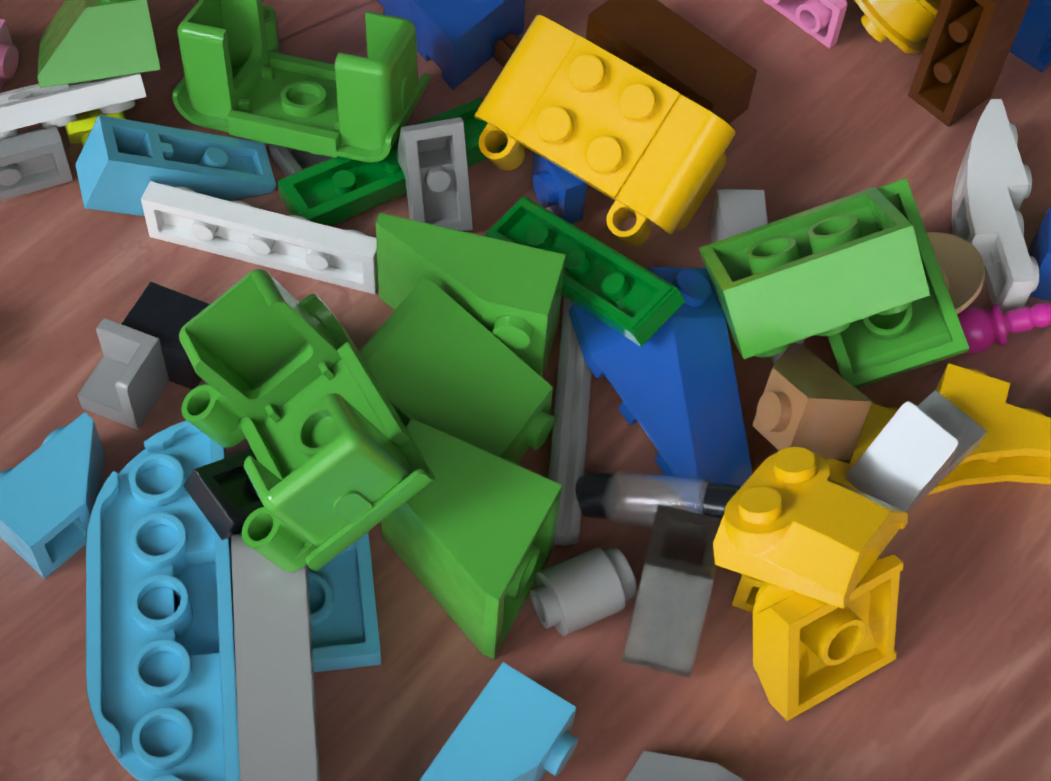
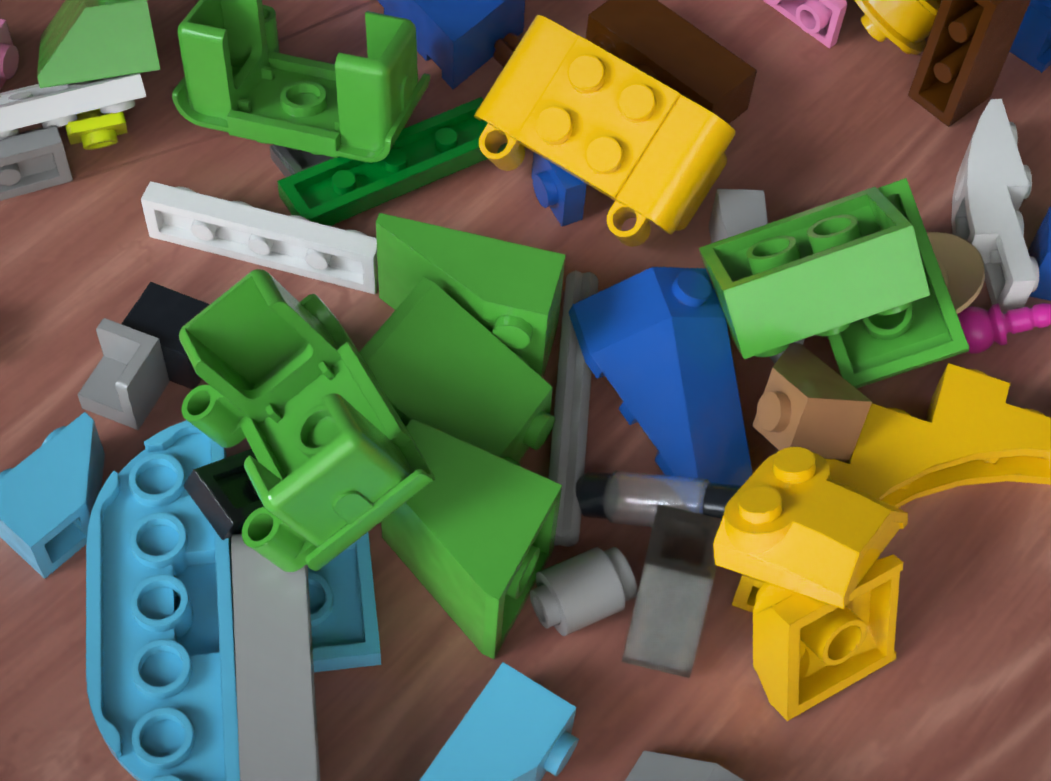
medium azure slope [75,115,276,216] -> none
light grey slope [396,117,473,231] -> none
green tile [484,196,685,347] -> none
light grey slope [846,390,987,513] -> none

